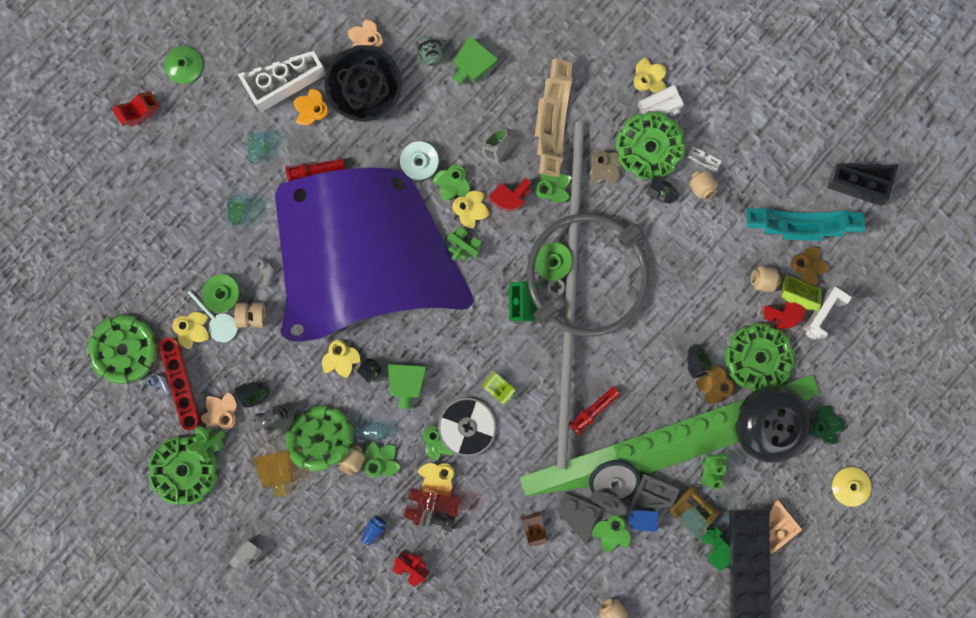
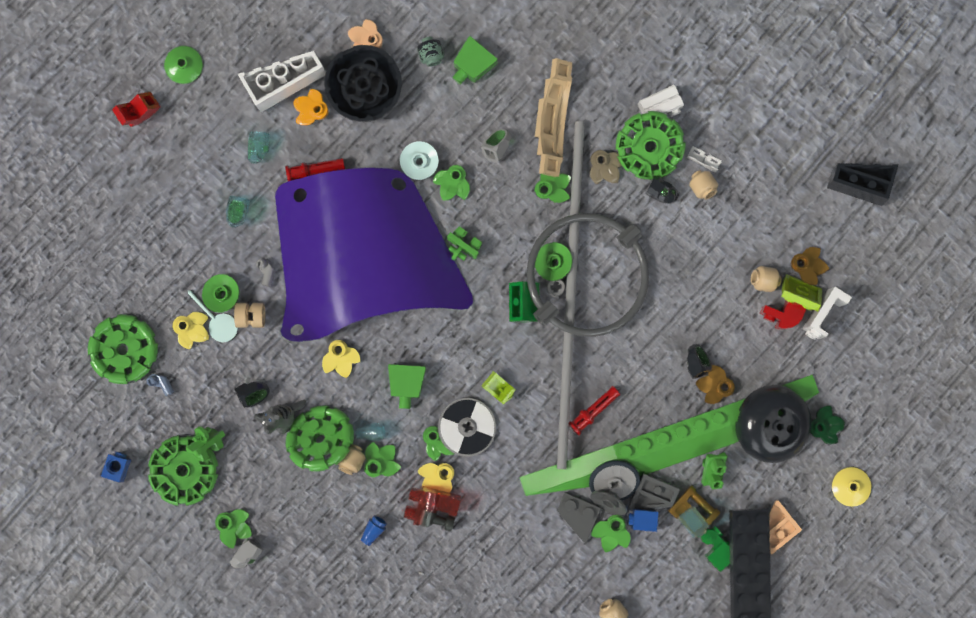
red beam [159,337,201,430] -> none
light nougat plate [201,393,237,429] -> none
clear yellow torso [252,450,293,498] -> none
black rock [355,358,381,383] -> none
red hips [392,550,430,587] -> none
light yellow plate [452,191,490,229] -> none
red brick [488,178,531,212] -> none
reddish brown bracket [521,512,548,546] -> none
light yellow plate [634,58,667,93] -> none
bright green plate [725,323,795,392] -> none
teal piece [745,207,865,241] -> none
none -> blue brick [101,451,131,483]
none -> bright green plate [215,509,252,548]

